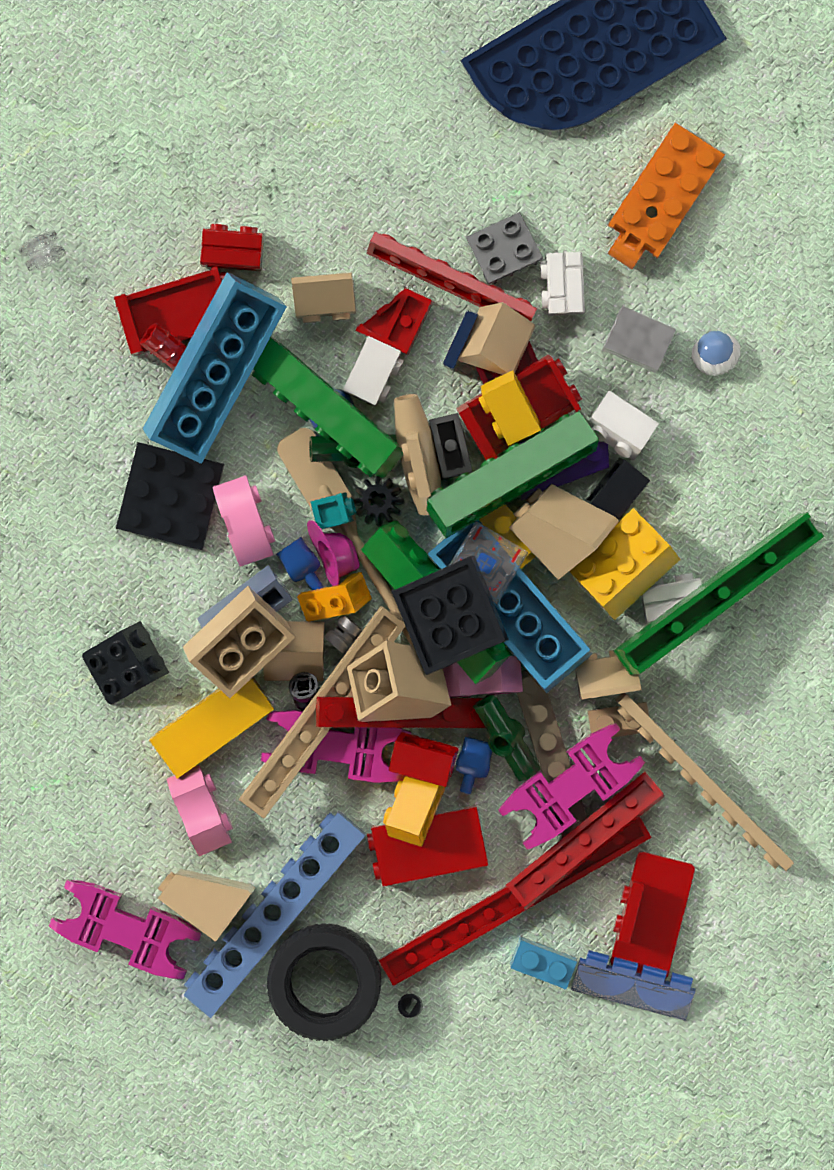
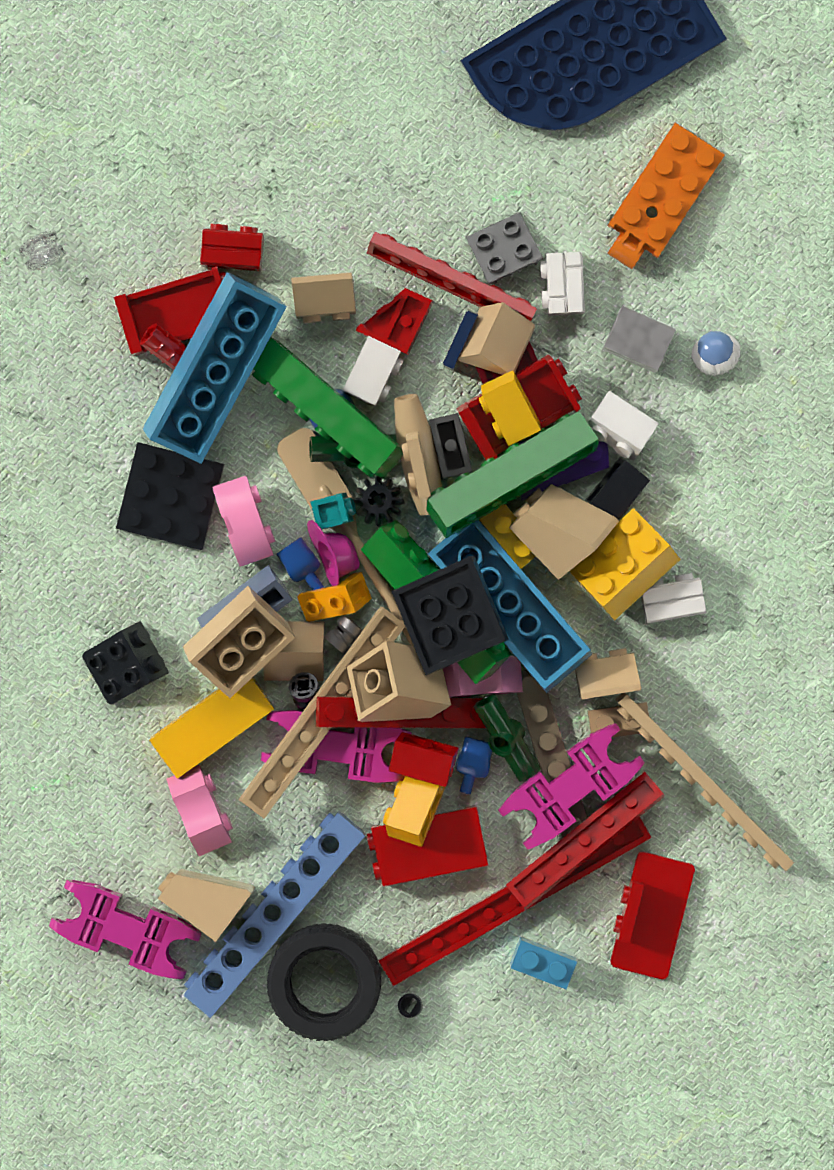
tile [449,522,528,604] -> none
blue windscreen [571,950,696,1021] -> none
green tile [613,512,824,675] -> none

